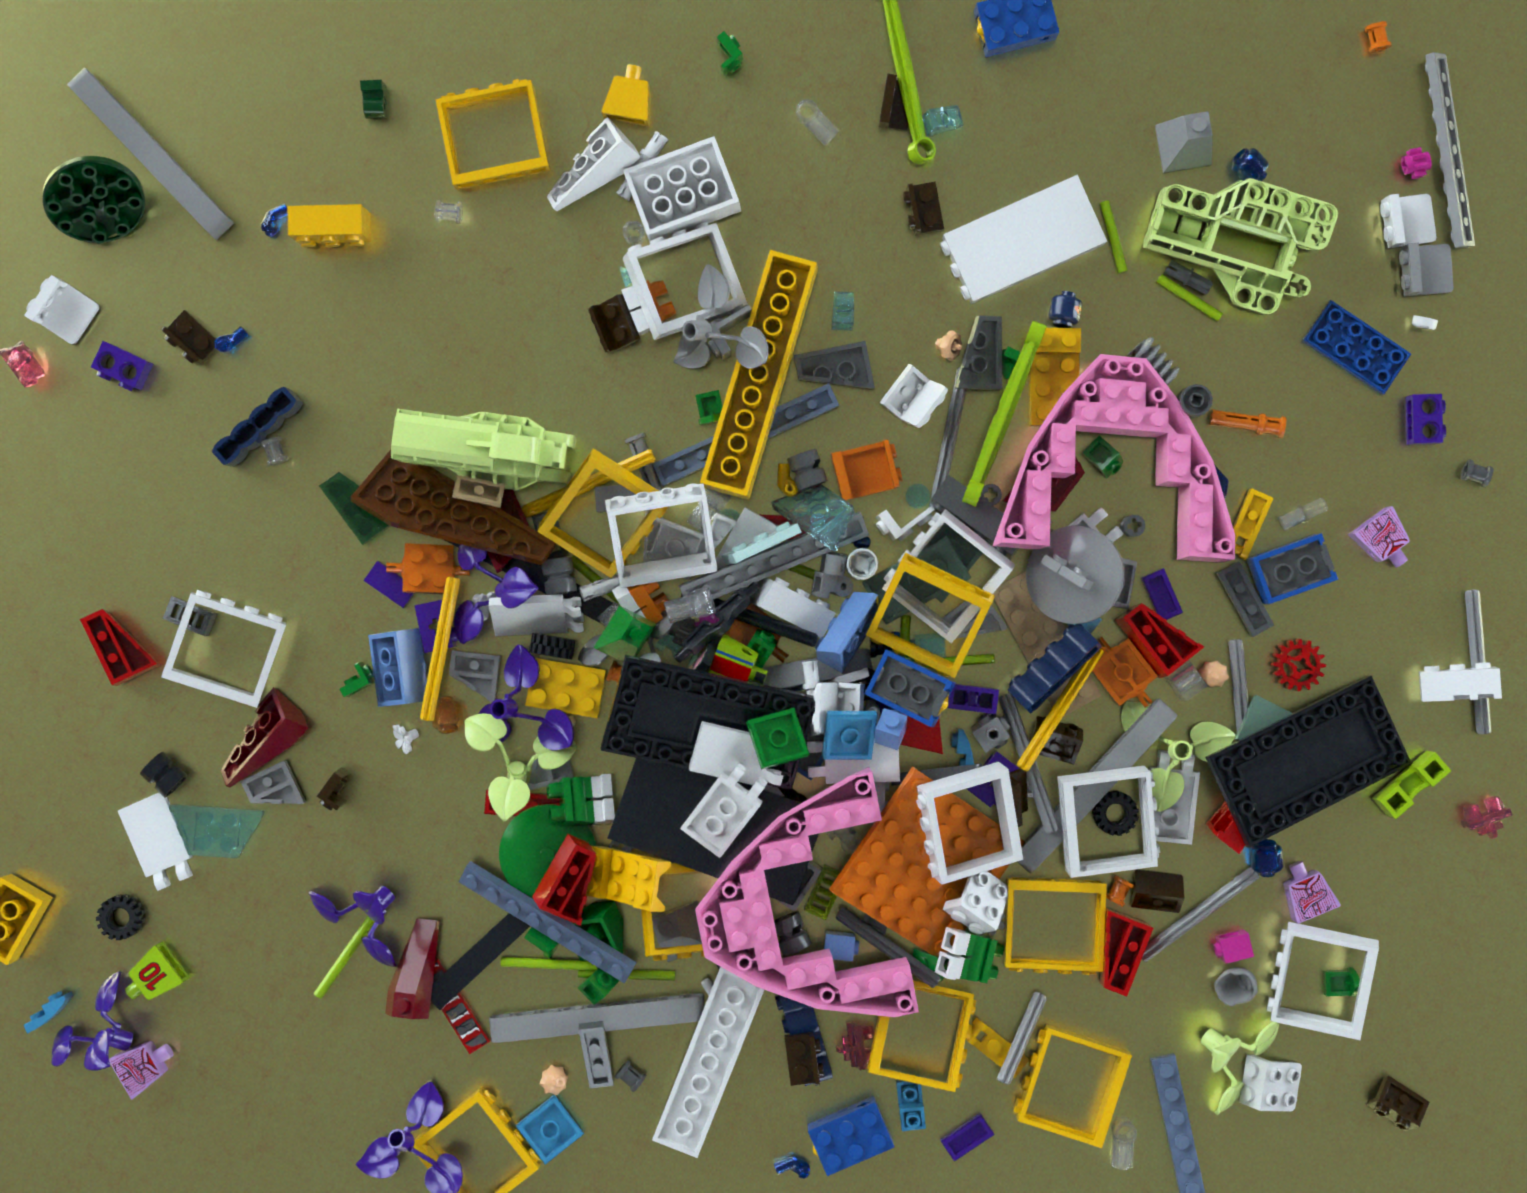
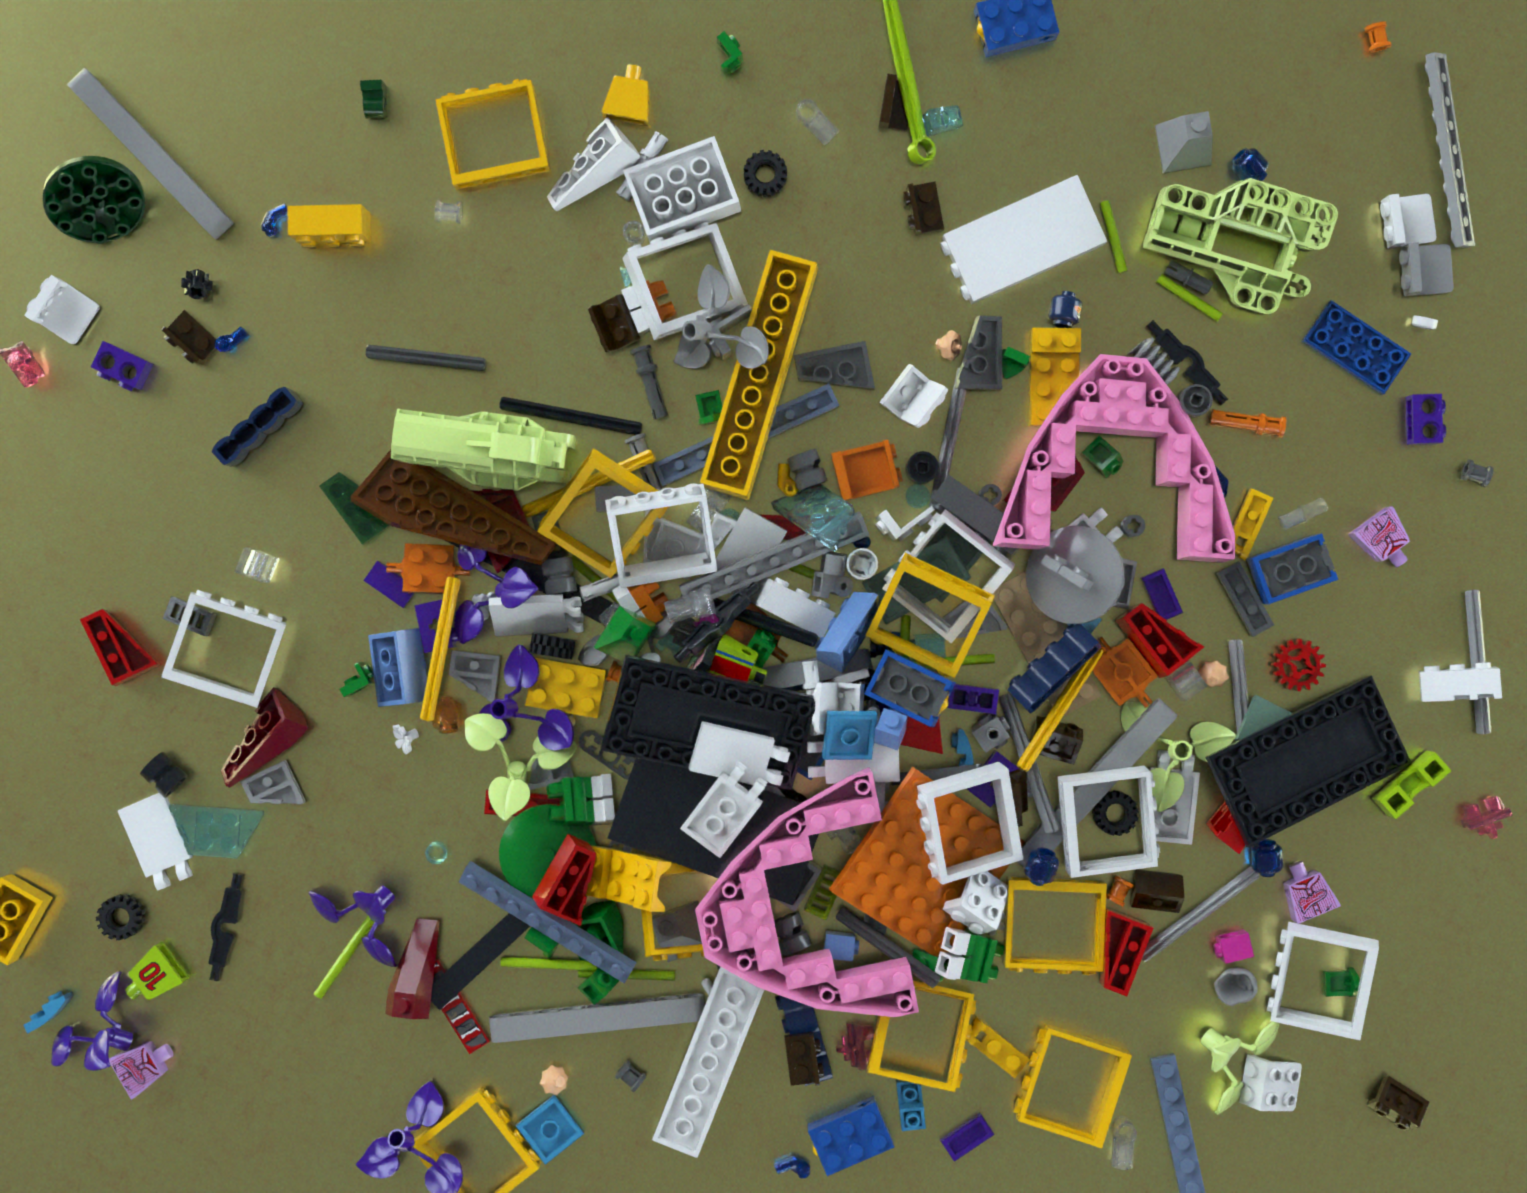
clear bush [260,436,289,466] -> none
dark brown bracket [317,767,349,810] -> none
tan slope [452,474,505,508] -> none
plate [578,1021,614,1089] -> none
light aqua wing [722,522,801,565] -> none
green tile [746,708,810,770] -> none
clear light blue leg [831,291,854,330] -> none
lime piece [962,321,1047,507] -> none
light grey axle [997,992,1047,1085] -> none
dark pink gear [1401,147,1432,179] -> none
none -> black gear [181,269,213,299]
none -> black piece [208,872,244,981]
none -> clear piece [235,547,279,583]
none -> dark grey axle [366,345,486,371]
none -> clear light blue bush [425,841,448,864]
none -> black axle [499,397,642,435]
none -> dark grey beam [579,730,636,780]
none -> dark grey pin [630,344,668,420]
none -> black tyre [744,150,787,197]
none -> black wheel [905,451,939,485]
none -> clear blue head [1024,847,1060,886]
none -> black piece [1146,320,1229,405]

